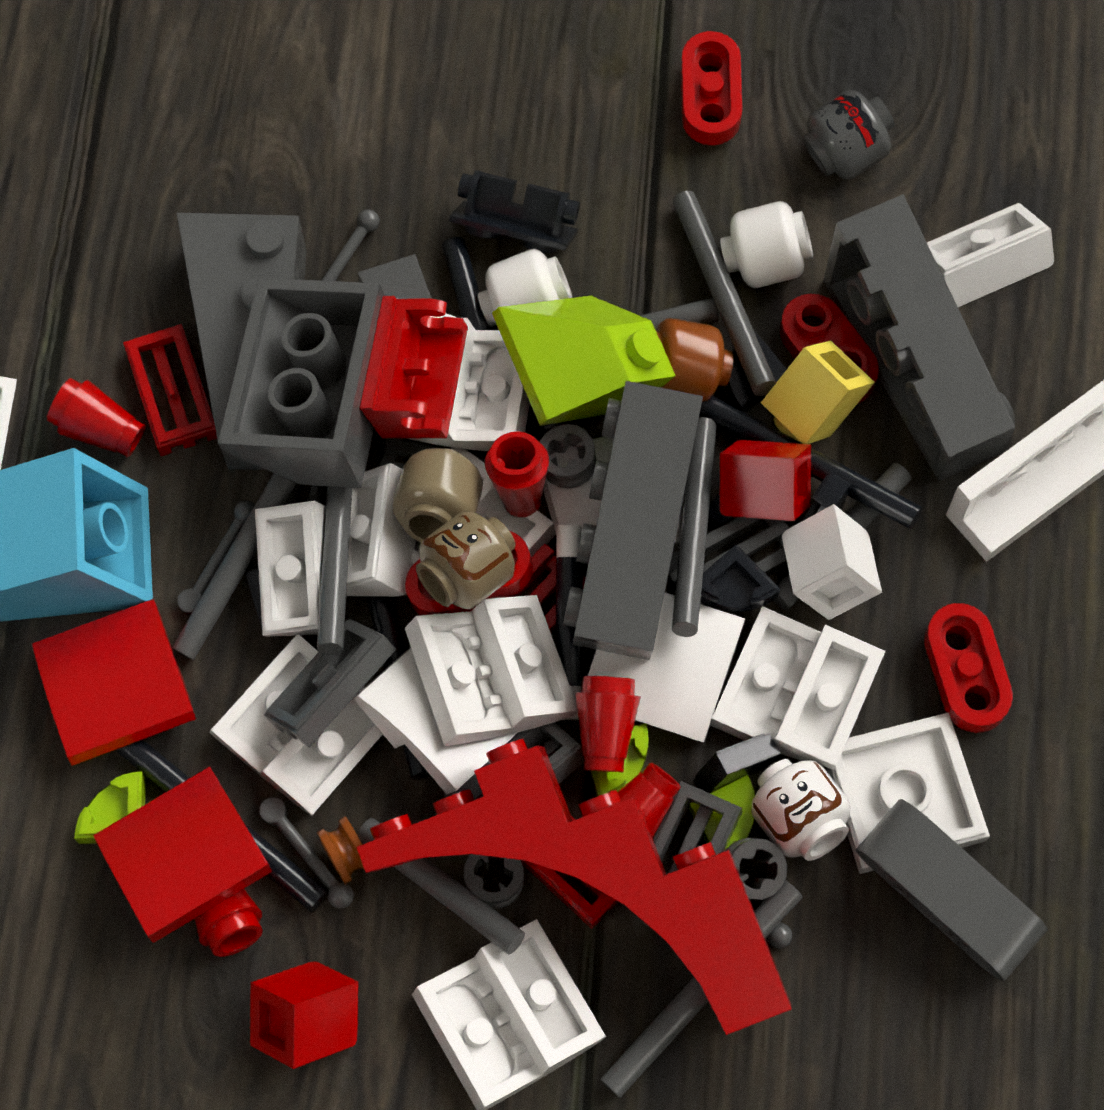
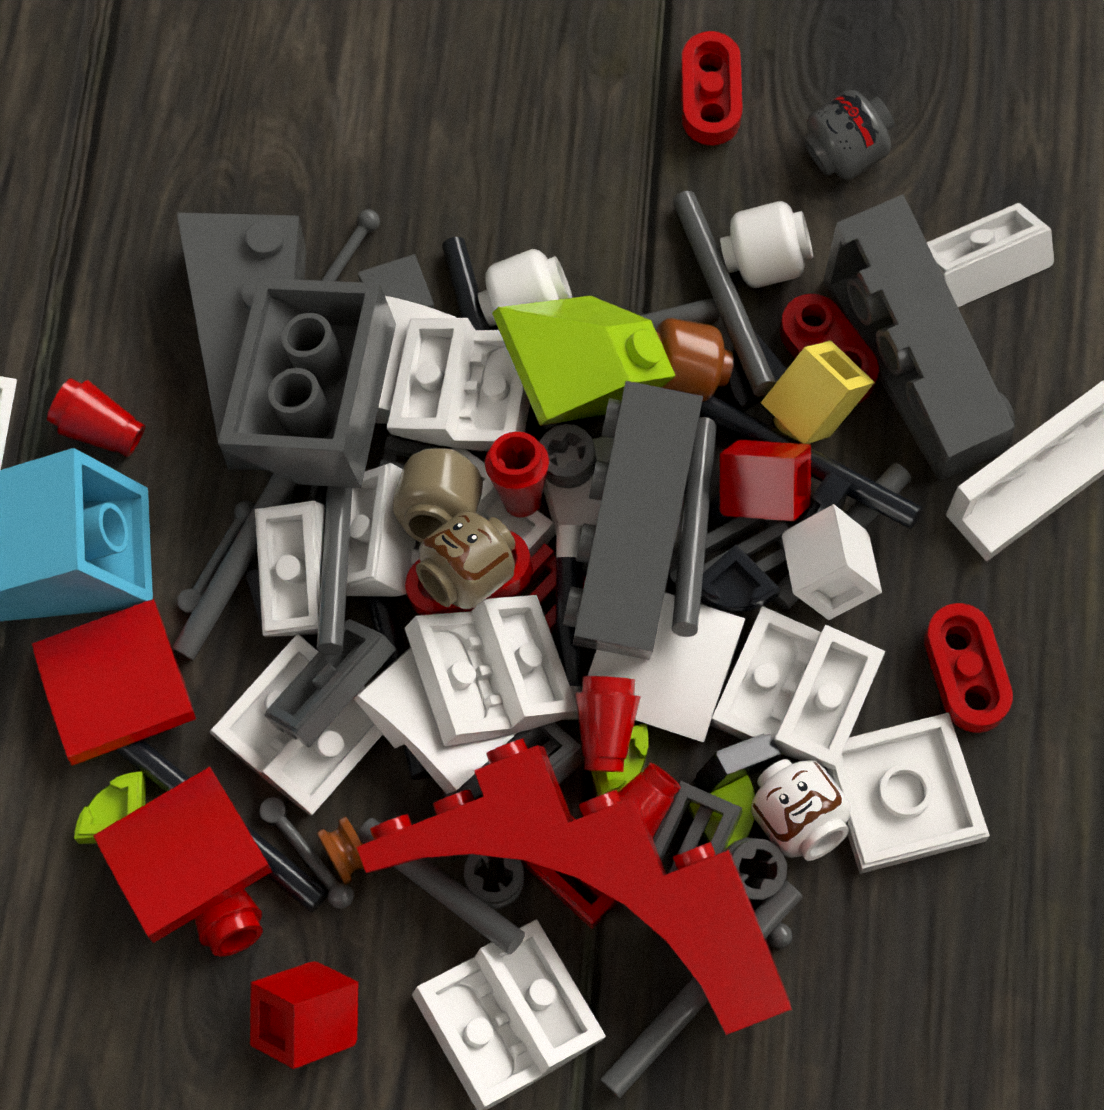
red tile [123,324,217,456] -> none
red hinge [360,296,468,438] -> none
black hinge [449,170,580,253] -> none
dark grey beam [855,799,1048,982] -> none

